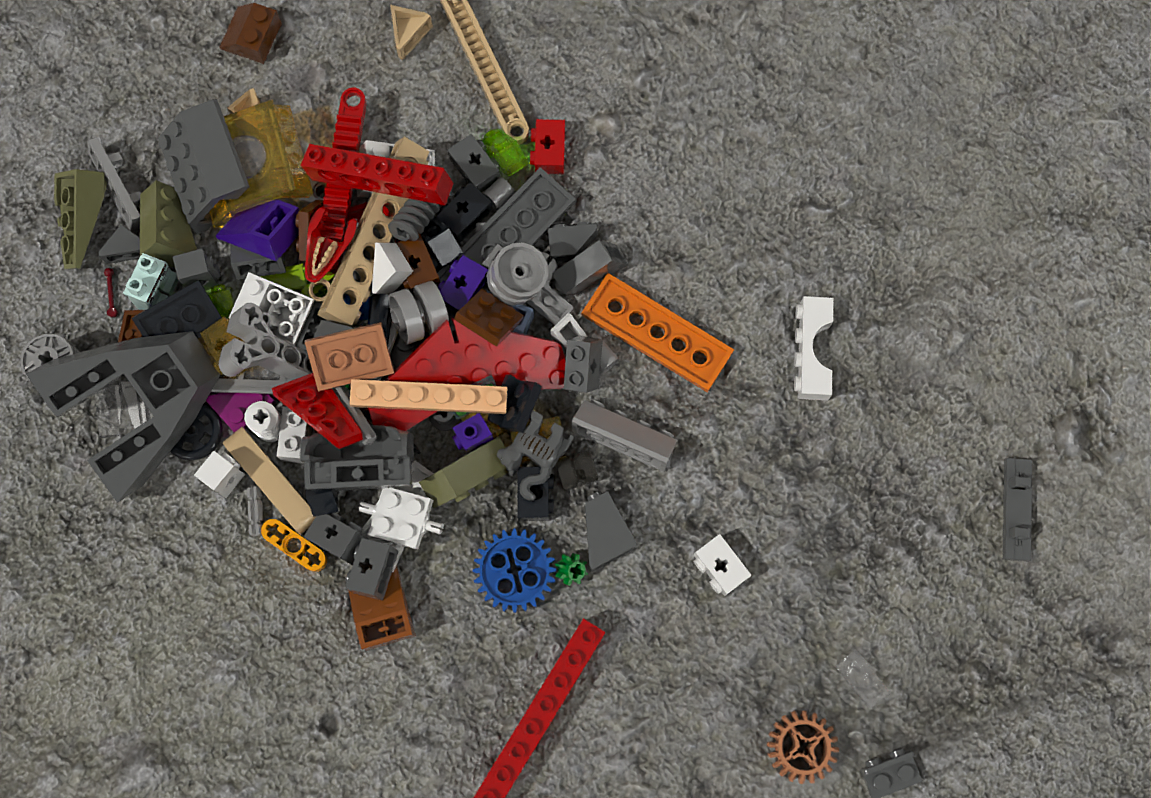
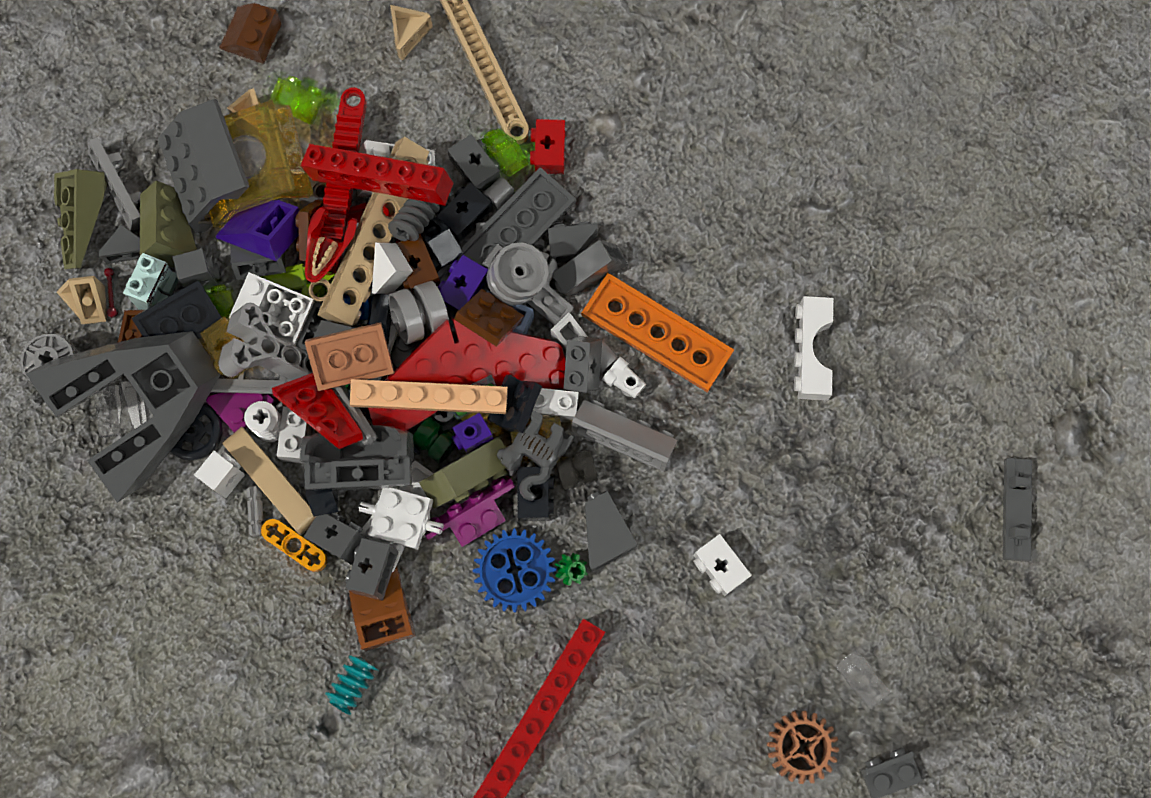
none -> tan slope [57,276,107,324]
none -> clear neon green bracket [268,75,328,125]
none -> teal piece [325,655,379,715]
none -> dark green wheel [413,416,456,464]
none -> magenta bracket [424,476,515,547]
none -> white brick [532,388,578,422]
none -> white plate [602,357,646,398]

